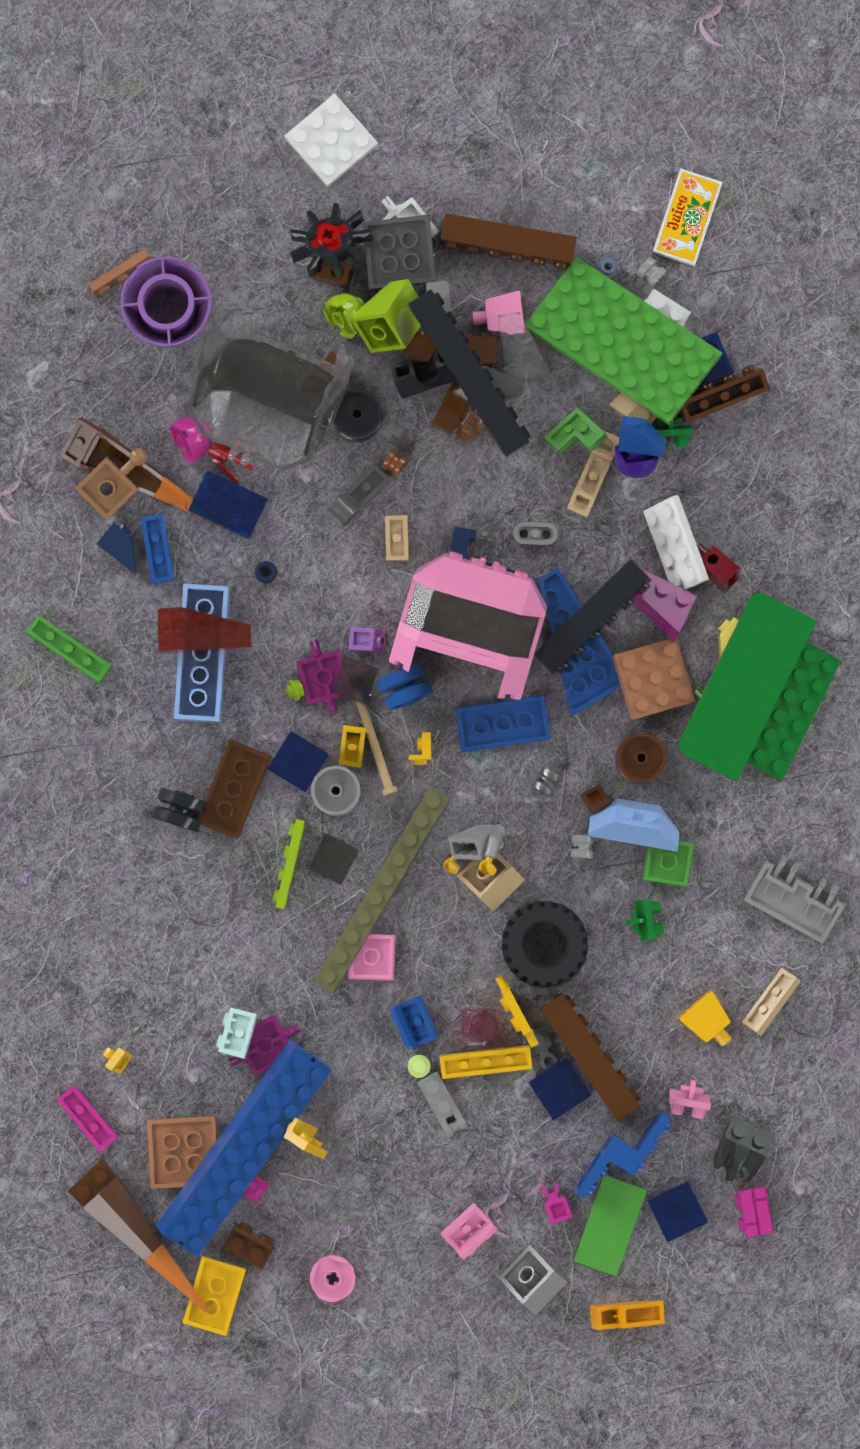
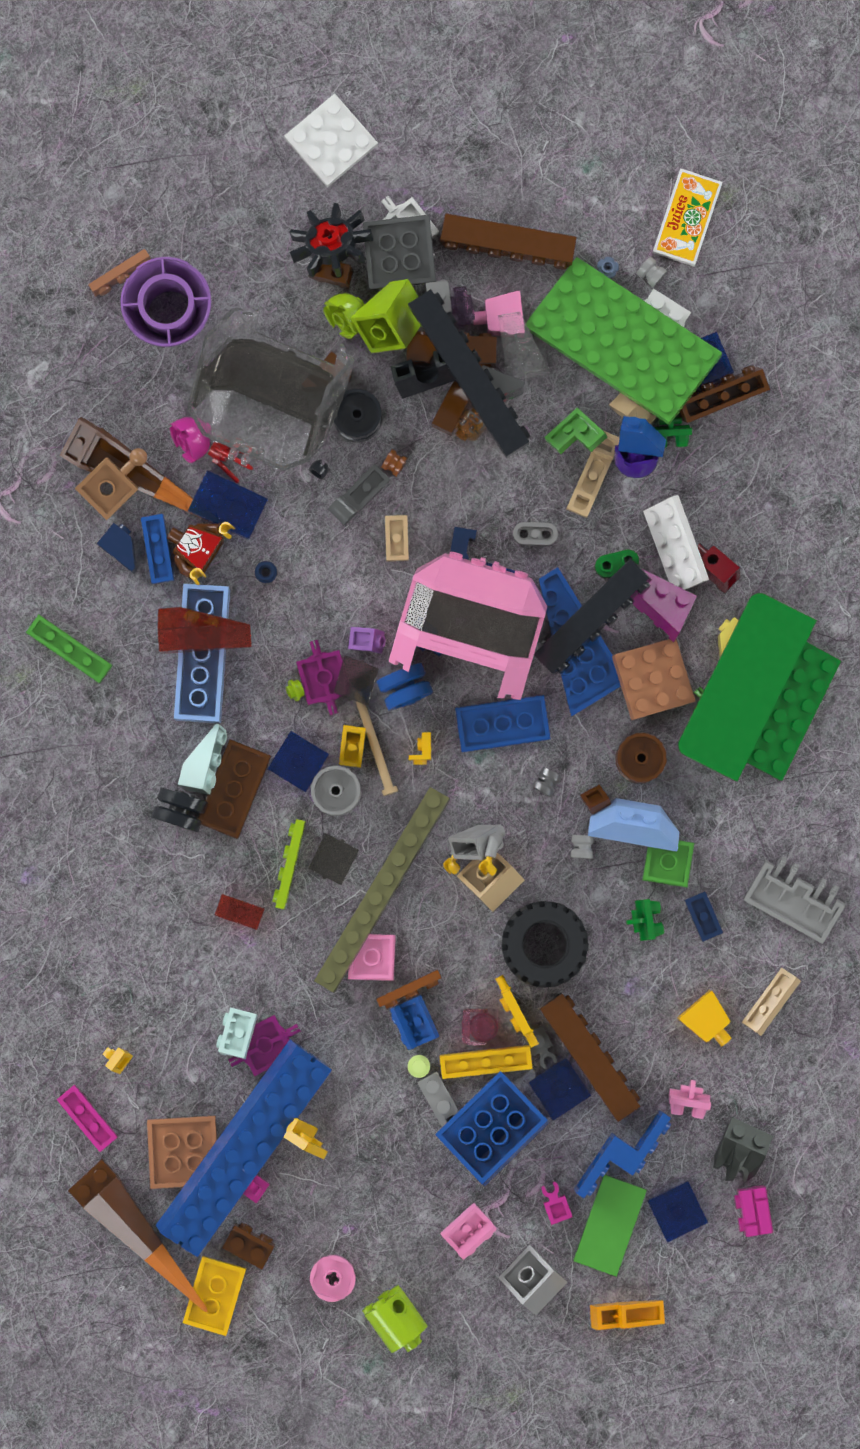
none -> torso [167,522,235,585]
none -> light aqua slope [178,724,227,795]
none -> clear red plate [215,894,265,930]
none -> black hinge [309,460,328,479]
none -> lime cylinder [362,1285,428,1353]
none -> dark orange plate [376,969,441,1009]
none -> blue slope [435,1071,550,1186]
none -> clear purple hips [450,286,475,327]
none -> green plate [595,549,639,578]
none -> dark blue plate [684,891,723,942]

